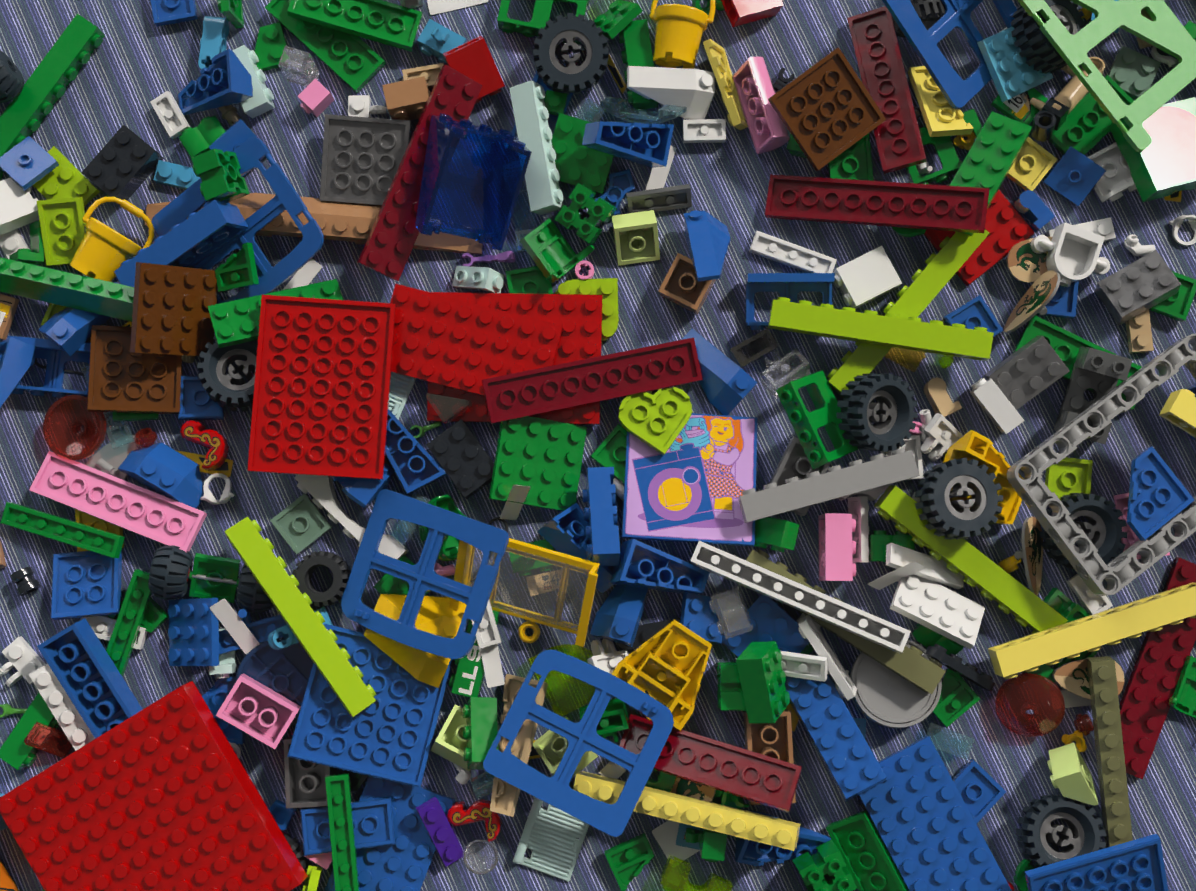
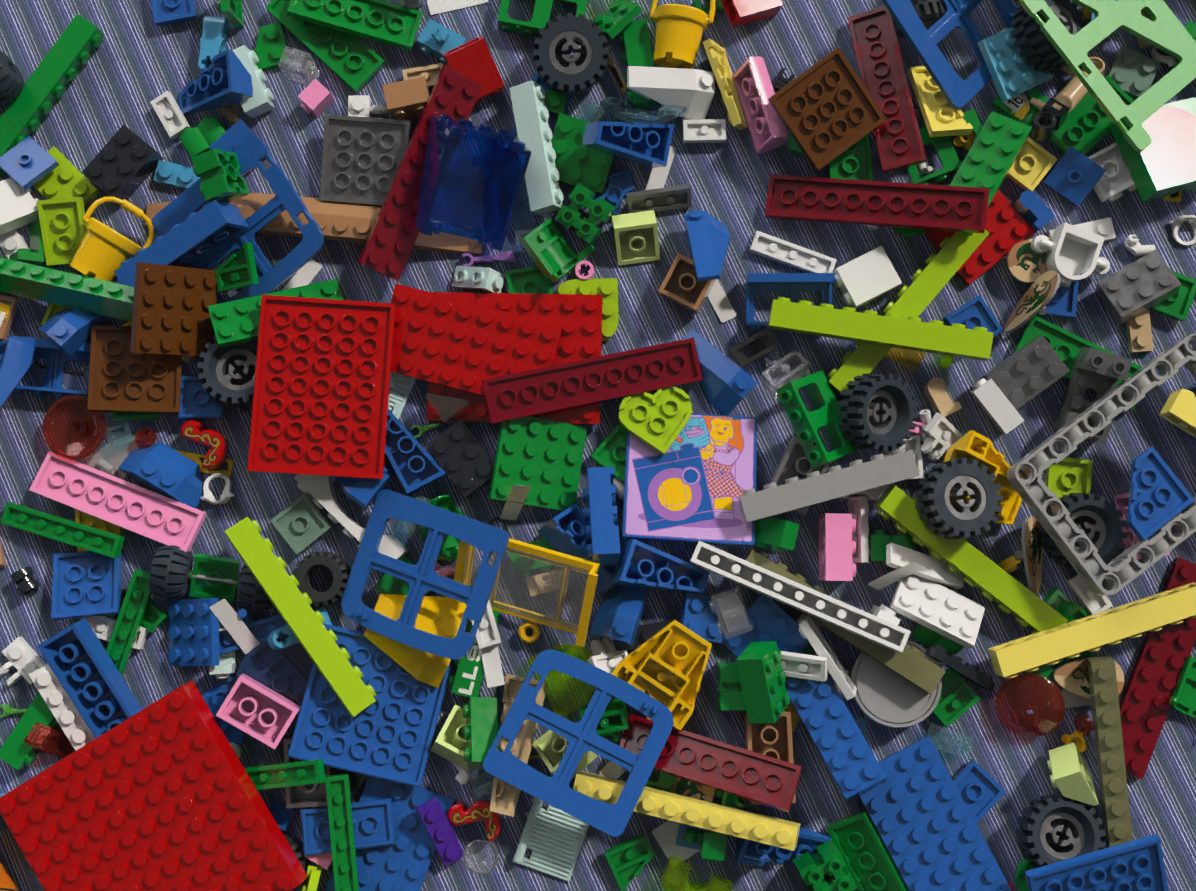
none -> green plate [244,759,325,790]
none -> white sticker [707,279,736,323]
none -> white plate [870,604,900,625]

